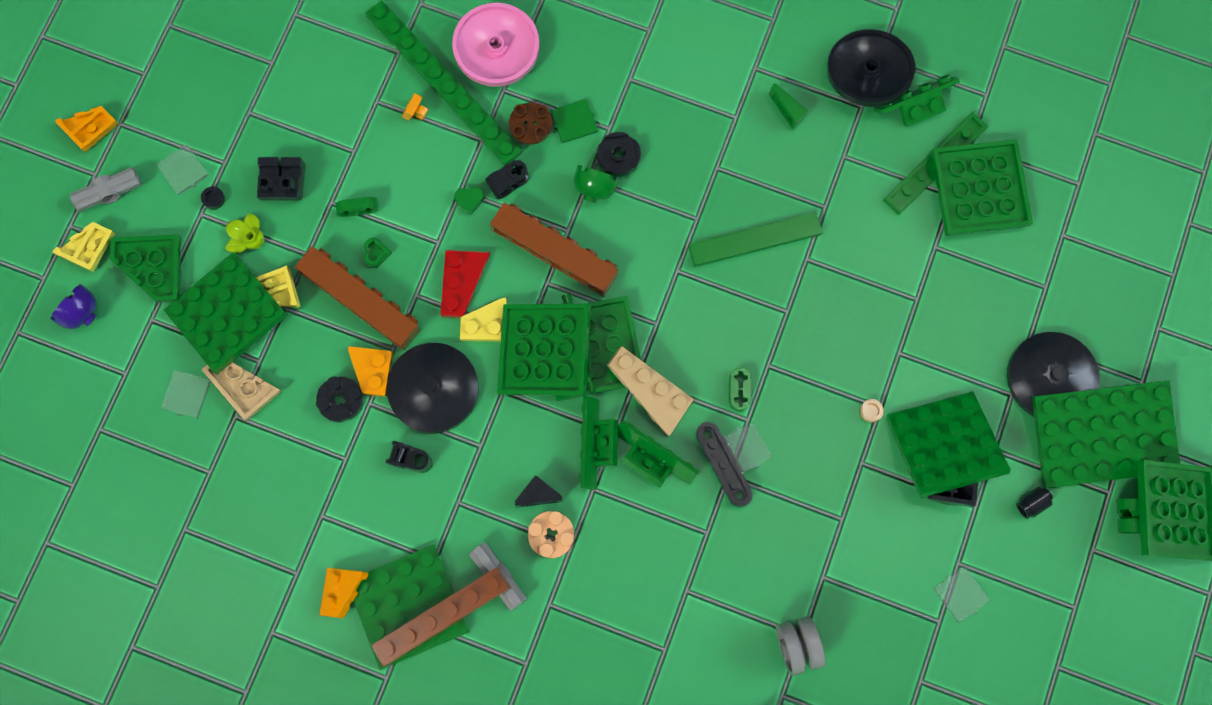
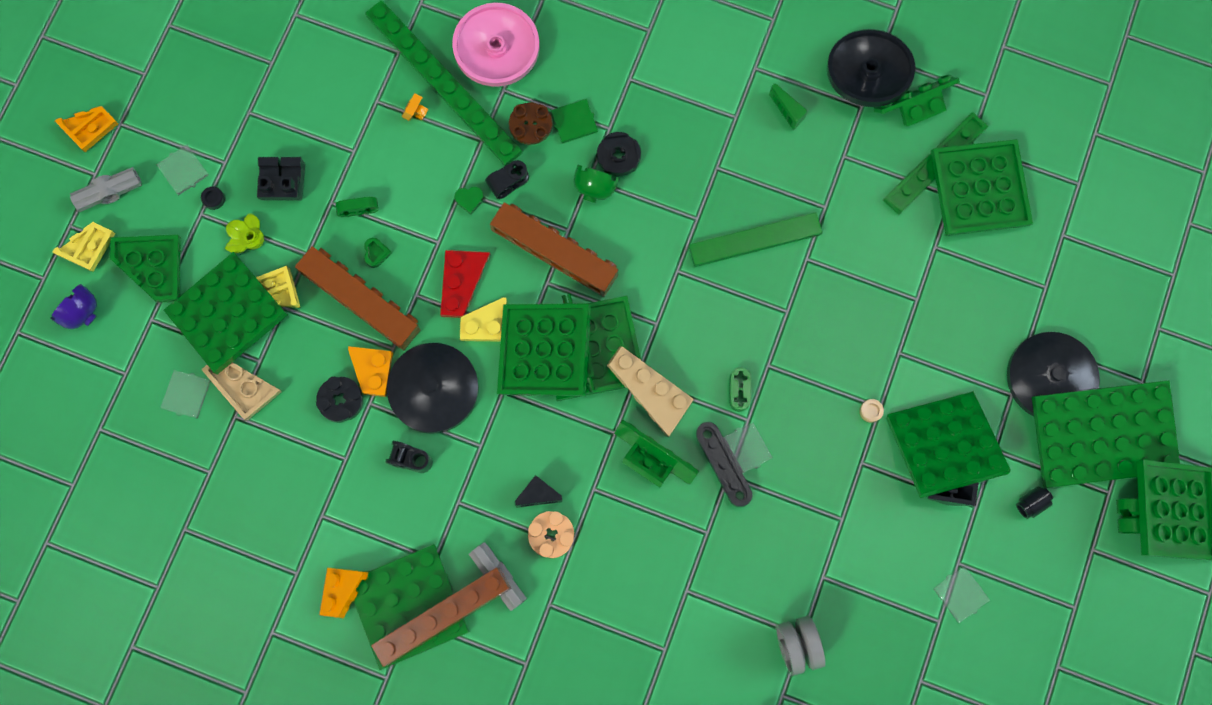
green bracket [579,396,618,490] -> none

